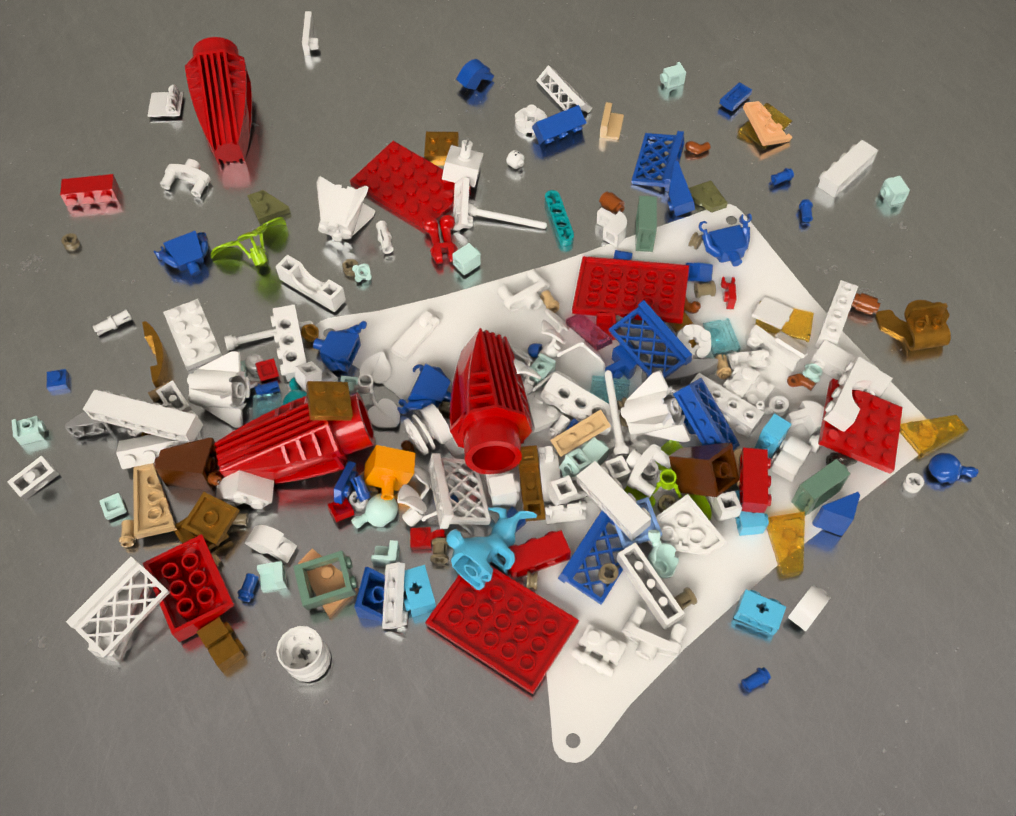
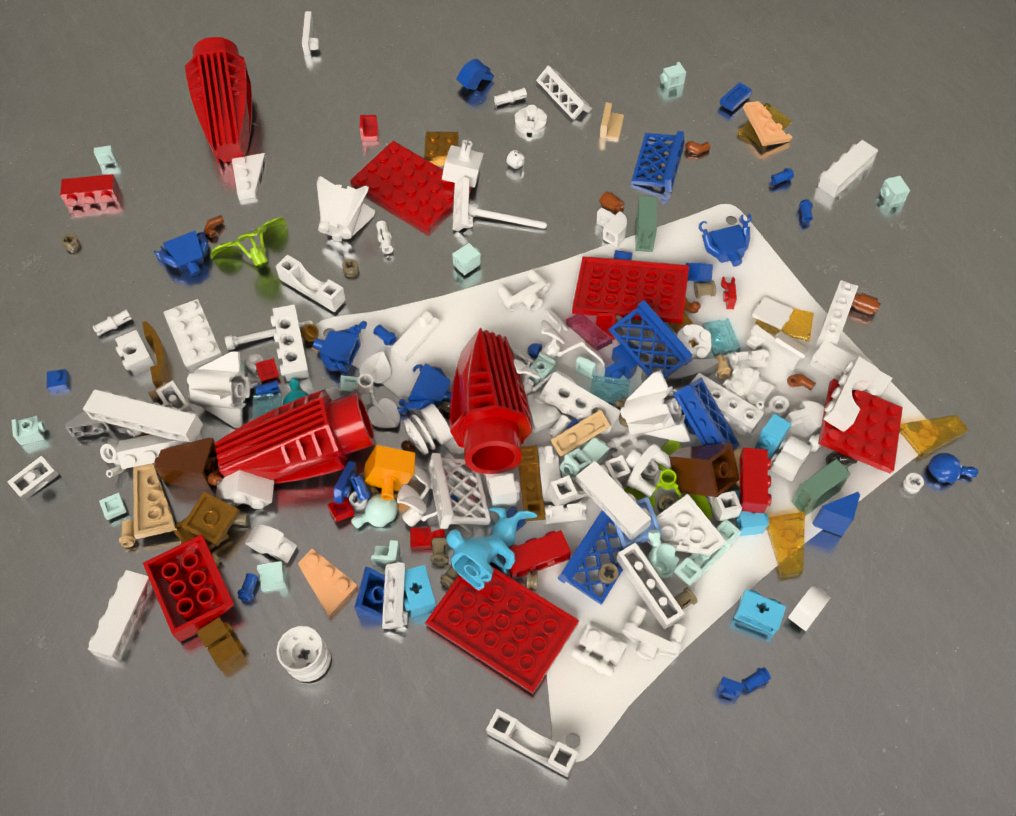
white fence [66,557,170,658] -> none
white hinge [148,85,184,117] -> none
white connector [160,159,211,198] -> none
olive wing [247,190,291,224] -> none
sand green window [293,551,358,610] -> none
white brick [295,361,338,392] -> none
pearl gold plate [306,381,353,421] -> none
light aqua plate [352,263,372,282] -> none
red piece [422,215,458,265] -> none
blue brick [532,105,587,145] -> none
tan pin [540,290,559,313] -> none
teal beam [545,190,574,246] -> none
white piece [604,370,630,458] -> none
blue slope [667,160,695,216] -> none
dark tan bush [688,232,703,250] -> none
olive wing [689,180,728,213] -> none
light aqua plate [802,363,822,383] -> none
pearl gold piece [875,300,951,351] -> none
none -> light aqua plate [94,146,116,164]
none -> white plate [100,442,127,478]
none -> white brick [115,330,155,376]
none -> dark orange arm [204,215,224,238]
none -> white wing [232,153,266,200]
none -> red panel [359,115,379,141]
none -> blue pin [373,324,397,346]
none -> dark tan pin [440,564,459,589]
none -> white arch [486,709,578,777]
none -> white pin [494,88,527,106]
none -> light aqua plate [575,356,596,379]
none -> light aqua slope [674,519,741,586]
none -> blue plate [717,677,744,699]

